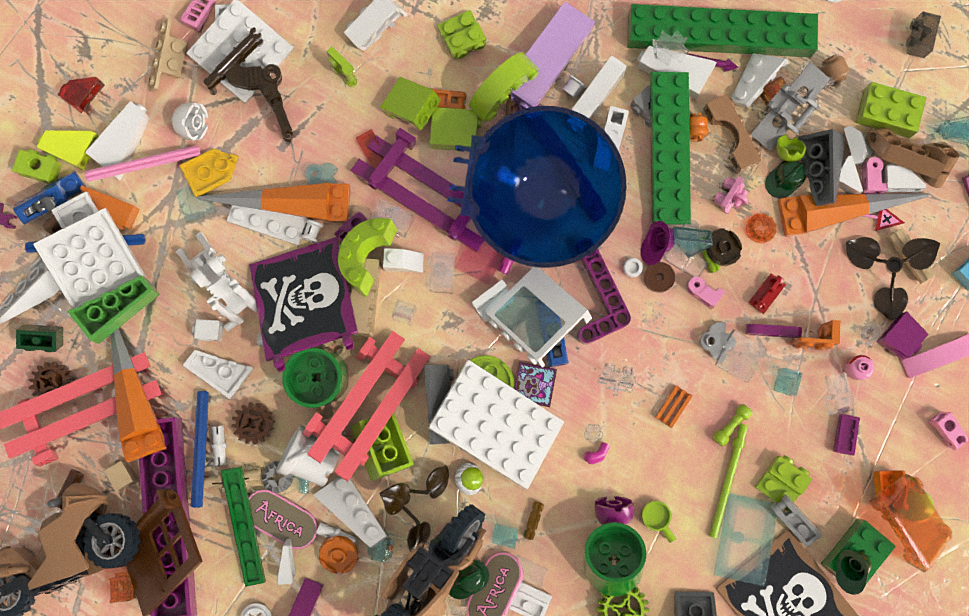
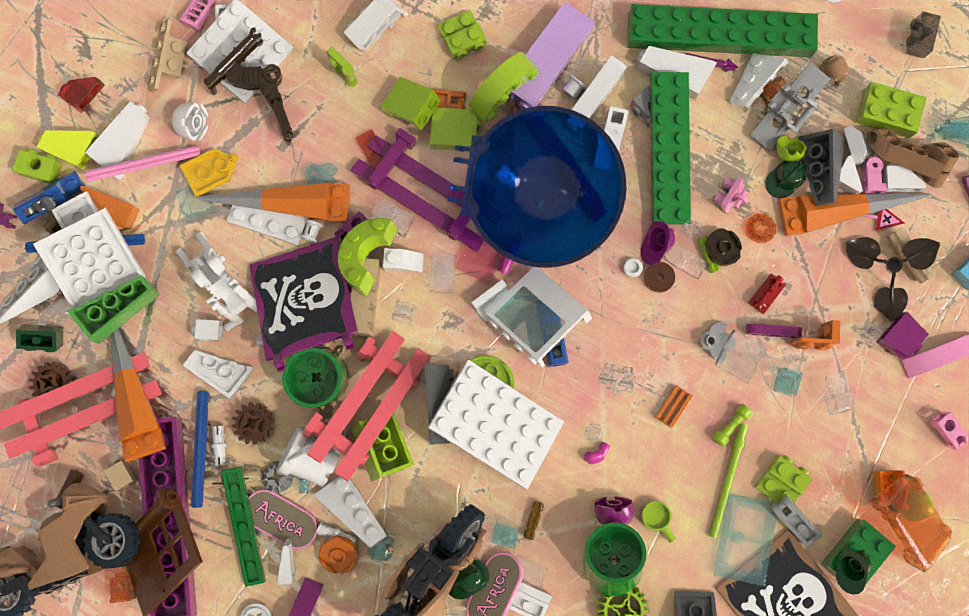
dark brown plant [379,465,449,552] -> none
hair [454,462,484,495] -> none
tile [514,362,557,407] -> none
magenta beam [577,241,631,345] -> none
clear piece [652,30,690,66] -> none
clear light blue slope [673,227,713,258] -> none
bright pink leg [686,277,725,309] -> none
orange piece [689,113,709,142] -> none
medium nougat arch [703,94,761,174] -> none
magenta plate [833,414,860,456] -> none
bright pink head [845,355,874,381] -> none

